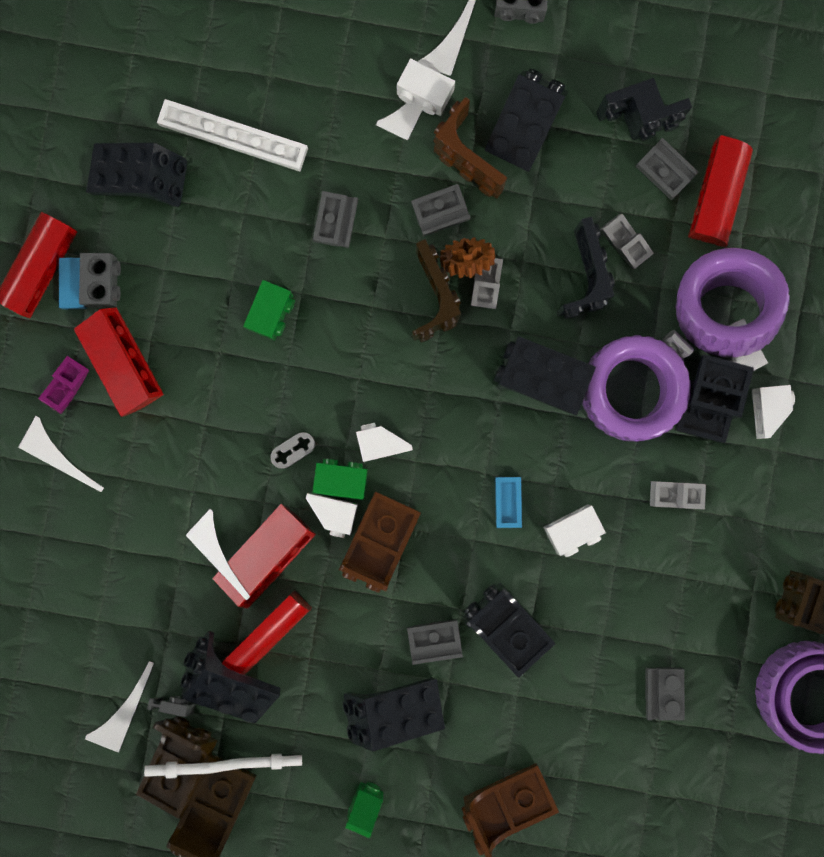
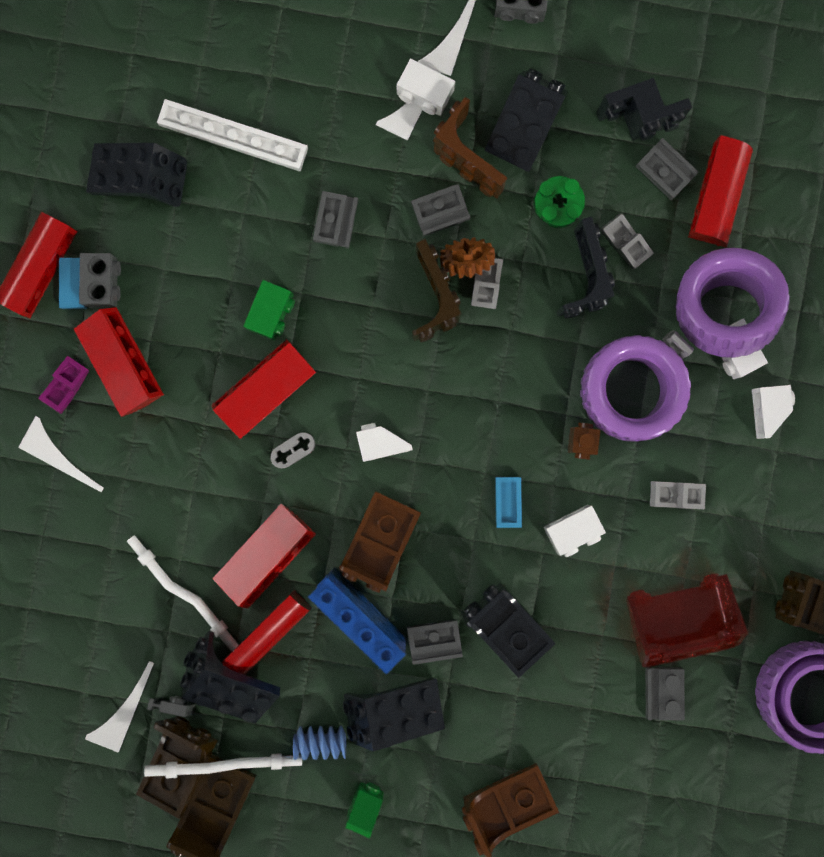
white sticker [186,509,250,600] -> none
white slope [306,493,358,538] -> none
green brick [313,458,368,500] -> none
black bracket [494,336,596,416] -> none
black bracket [674,354,754,443] -> none
none -> white bar [127,535,239,651]
none -> red brick [212,339,316,439]
none -> medium blue piece [293,726,346,760]
none -> blue panel [308,567,406,674]
none -> green plate [534,176,585,228]
none -> reddish brown brick [568,423,600,460]
none -> clear red windscreen [626,573,748,667]

